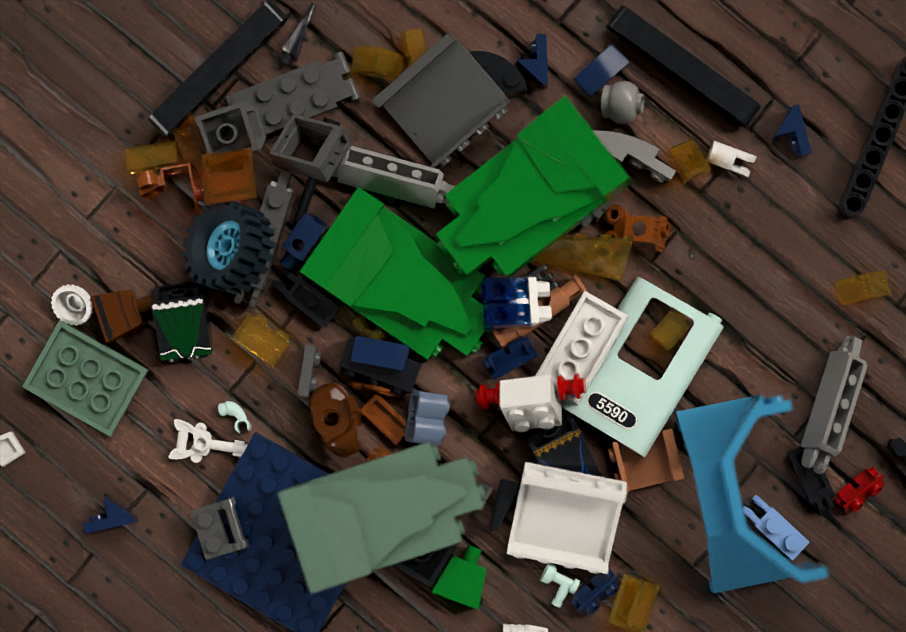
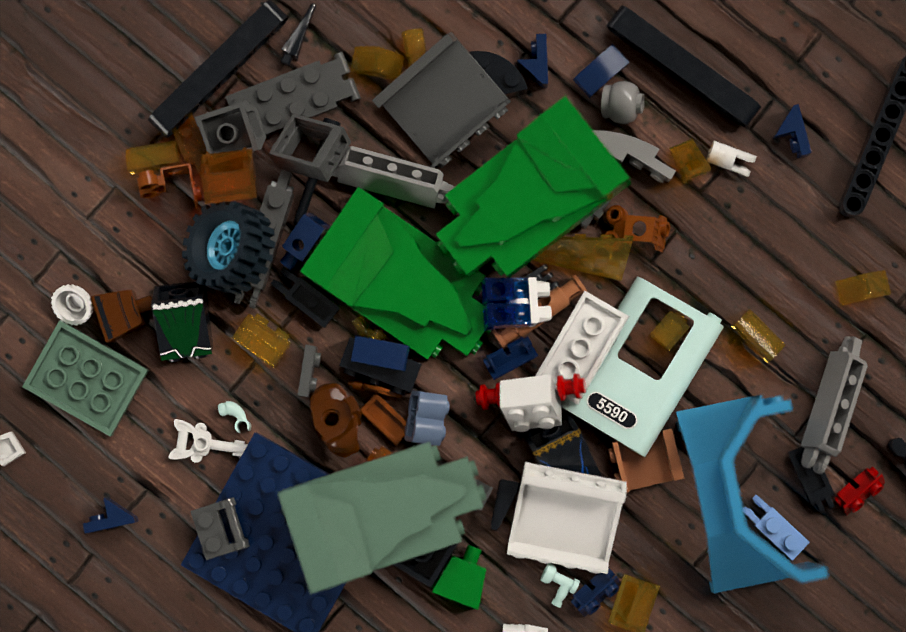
none -> clear yellow brick [731,308,786,362]

